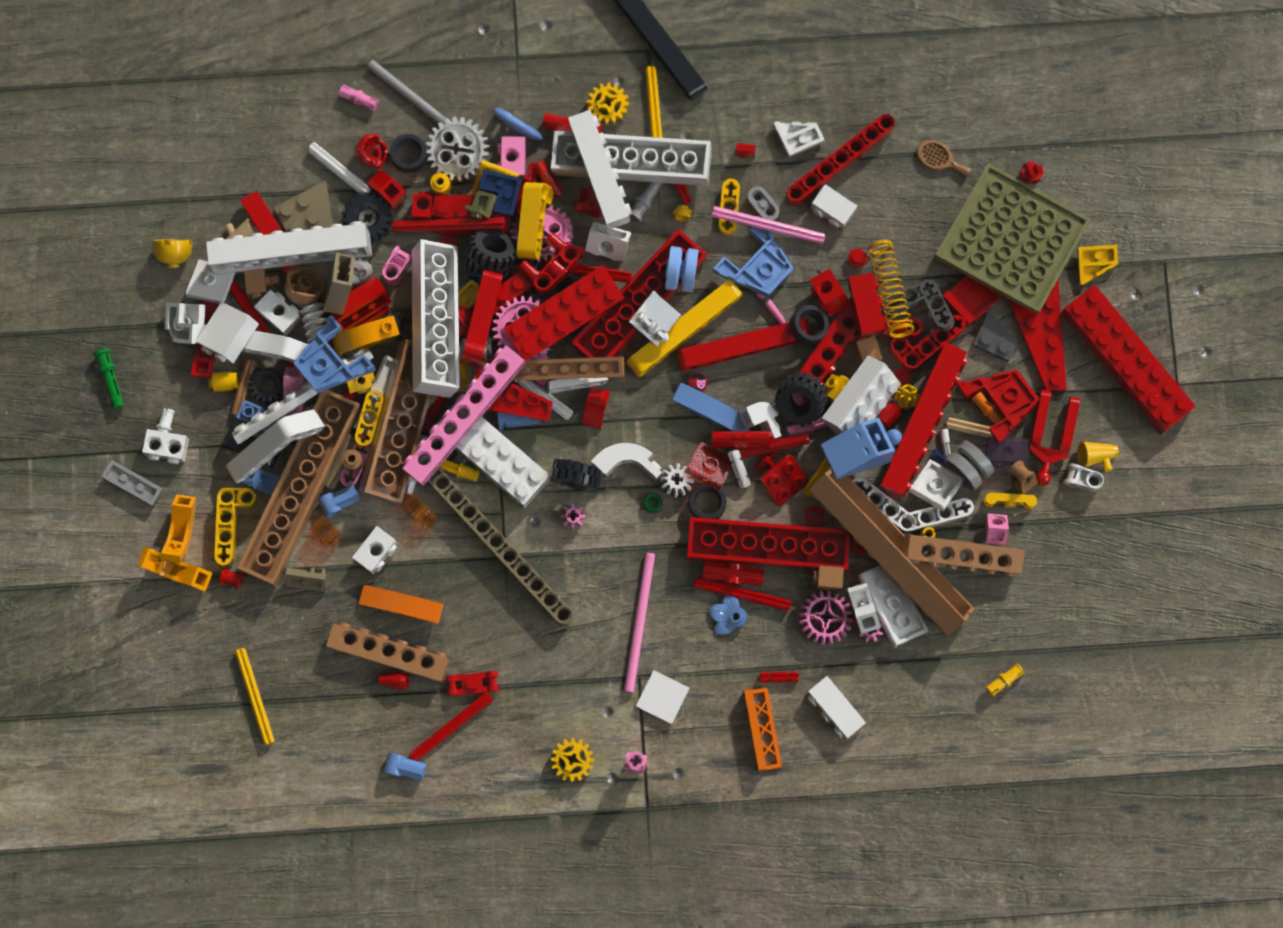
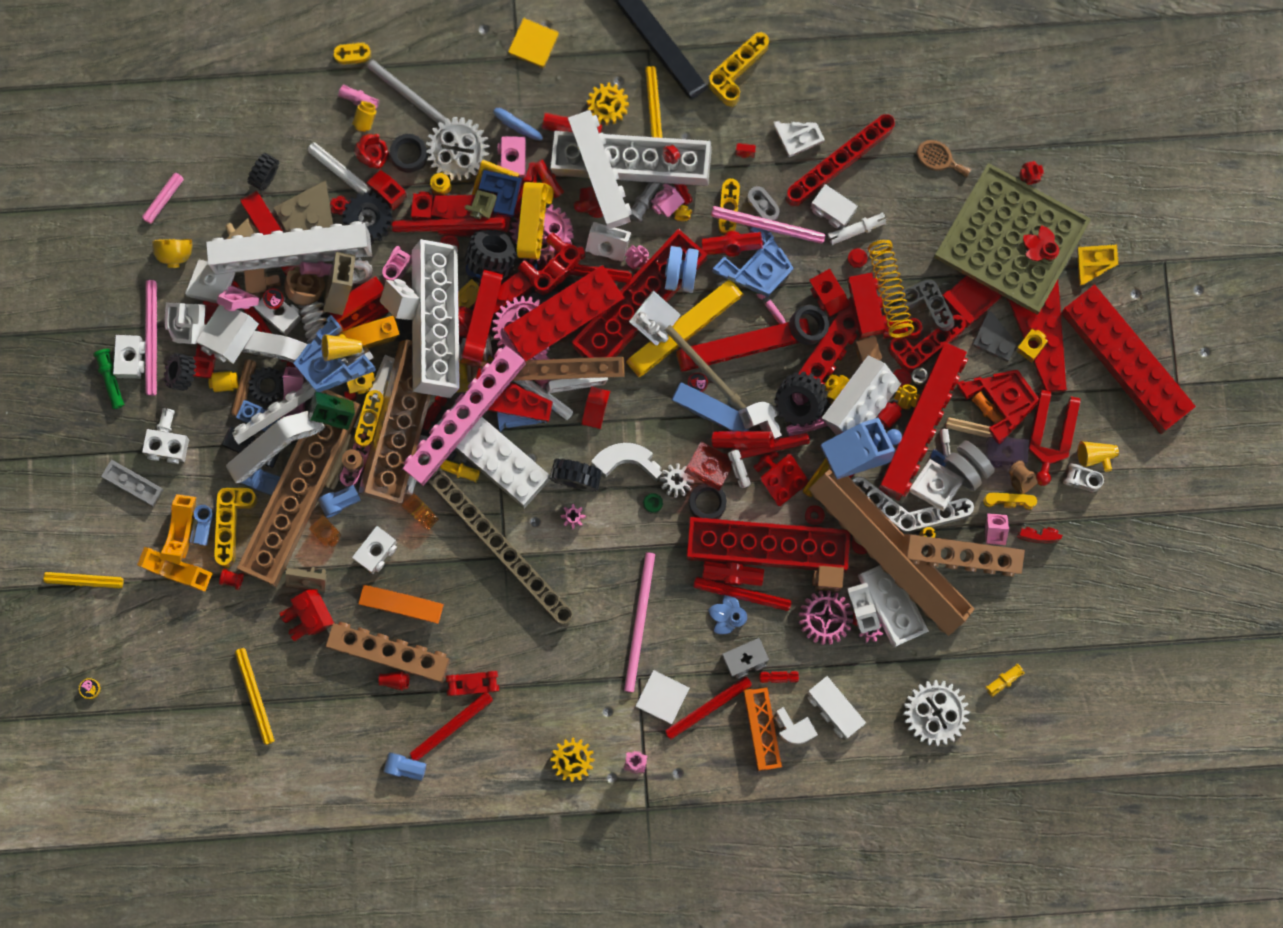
none -> yellow axle [43,572,124,589]
none -> tile [79,678,101,699]
none -> white brick [113,335,145,379]
none -> bright pink axle [142,173,183,224]
none -> bright pink axle [145,280,157,396]
none -> black tyre [164,353,196,391]
none -> medium blue piece [189,505,214,546]
none -> bright pink wing [217,286,259,311]
none -> black tyre [247,153,280,191]
none -> tile [263,289,284,309]
none -> red brick [280,589,335,641]
none -> bright pink pin [300,261,332,277]
none -> dark green brick [308,391,355,430]
none -> yellow piece [321,334,362,361]
none -> red plate [330,196,349,215]
none -> yellow beam [334,43,371,64]
none -> yellow brick [352,101,376,132]
none -> white brick [380,279,420,320]
none -> yellow tile [508,18,559,68]
none -> bright pink gear [625,245,649,269]
none -> bright pink brick [651,183,685,217]
none -> red plate [662,145,680,164]
none -> dark tan bar [665,325,746,410]
none -> red axle [665,676,752,740]
none -> red piece [702,231,763,257]
none -> yellow beam [709,32,769,107]
none -> light grey brick [722,638,769,679]
none -> white brick [774,707,818,745]
none -> white pin [828,212,887,245]
none -> white gear [903,680,970,746]
none -> white hinge [912,368,928,385]
none -> yellow brick [1016,329,1048,363]
none -> red slope [1017,527,1063,543]
none -> red plate [1023,225,1059,261]

